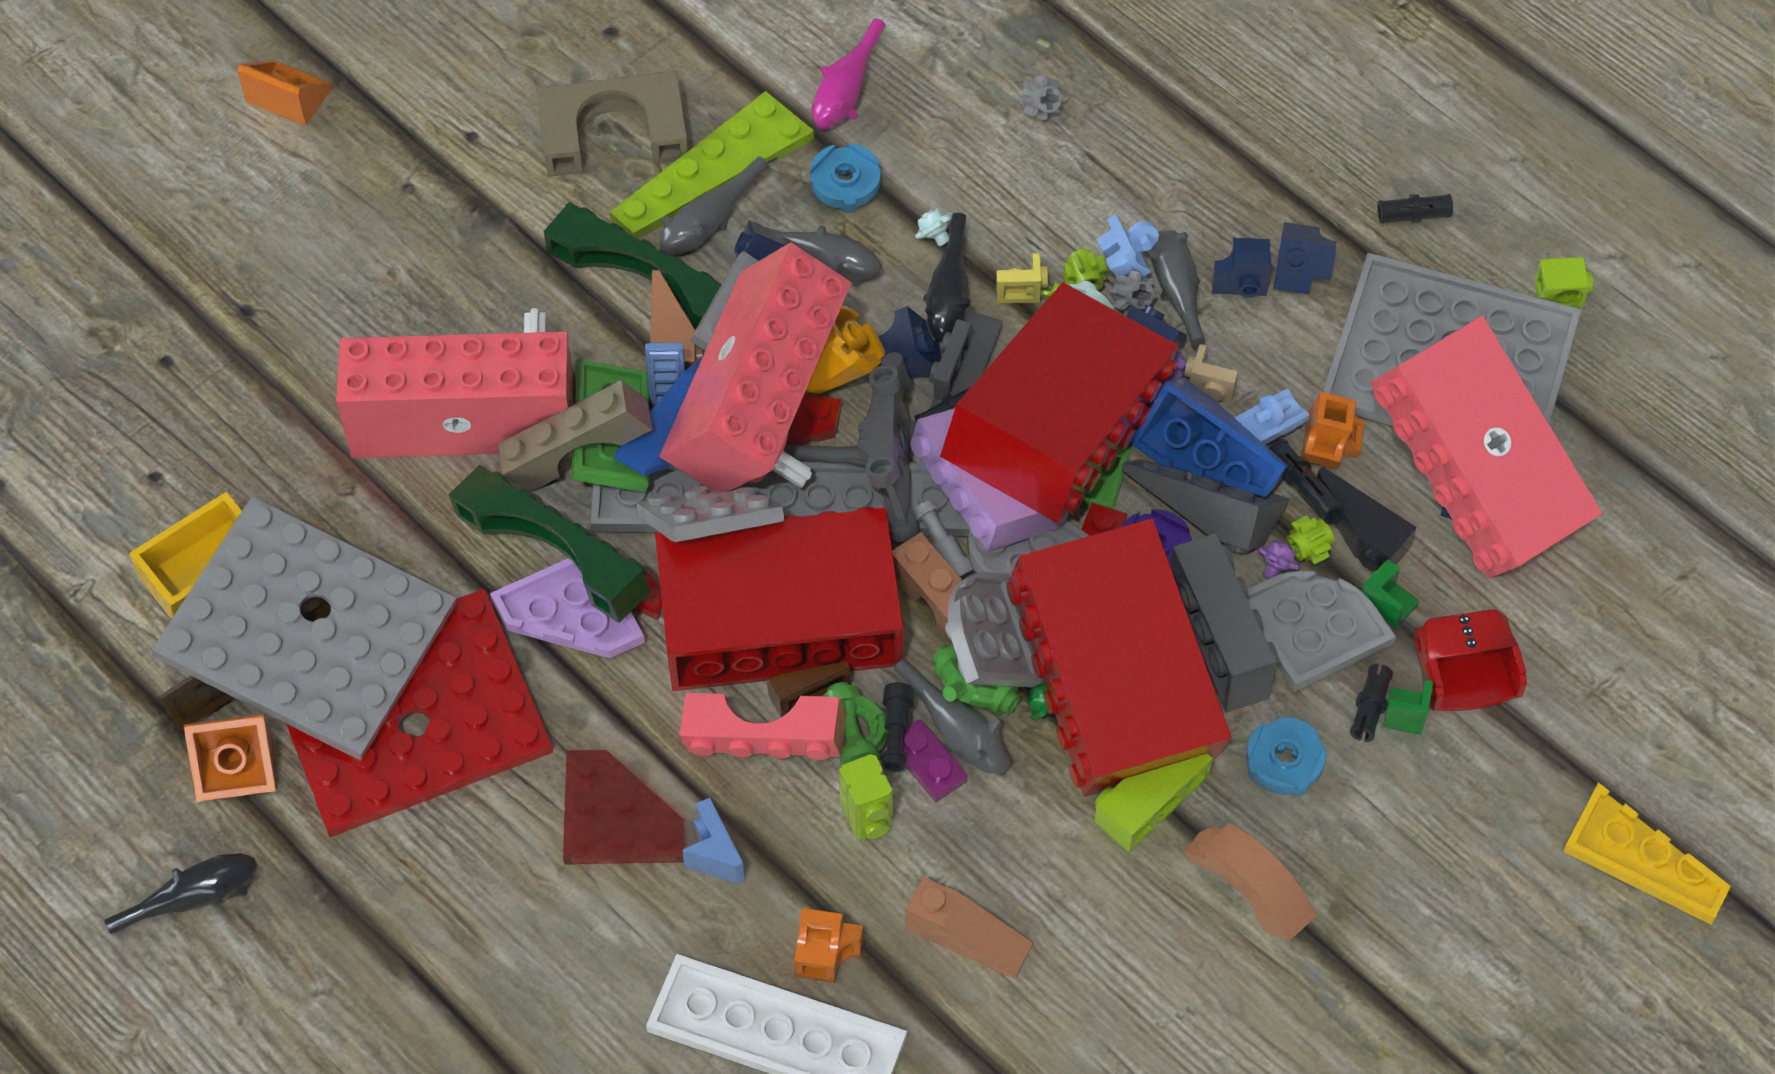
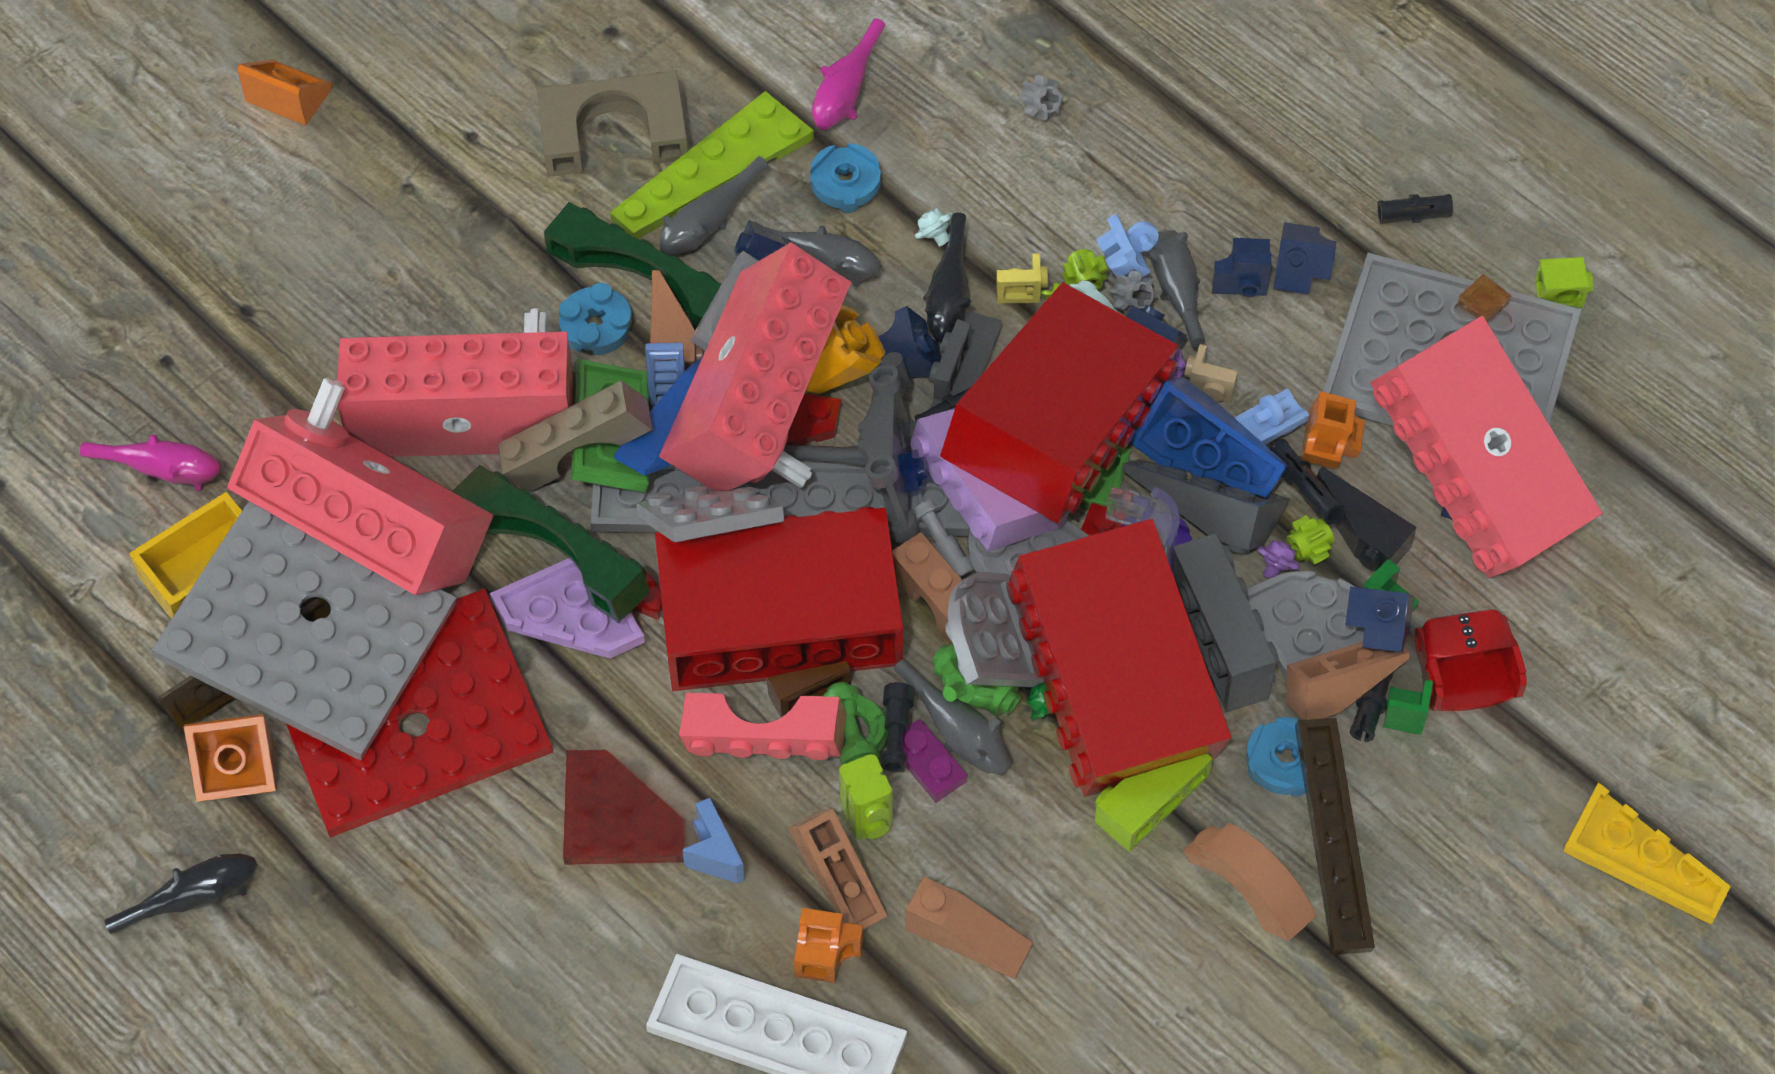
none -> dark pink piece [80,434,222,491]
none -> coral piece [227,378,494,595]
none -> dark azure plate [559,283,632,355]
none -> nougat slope [788,808,888,929]
none -> clear blue plate [898,449,929,492]
none -> clear brick [1106,486,1180,563]
none -> nougat slope [1286,642,1409,720]
none -> dark brown plate [1295,718,1375,955]
none -> dark blue brick [1345,586,1414,653]
none -> clear orange plate [1457,274,1511,323]

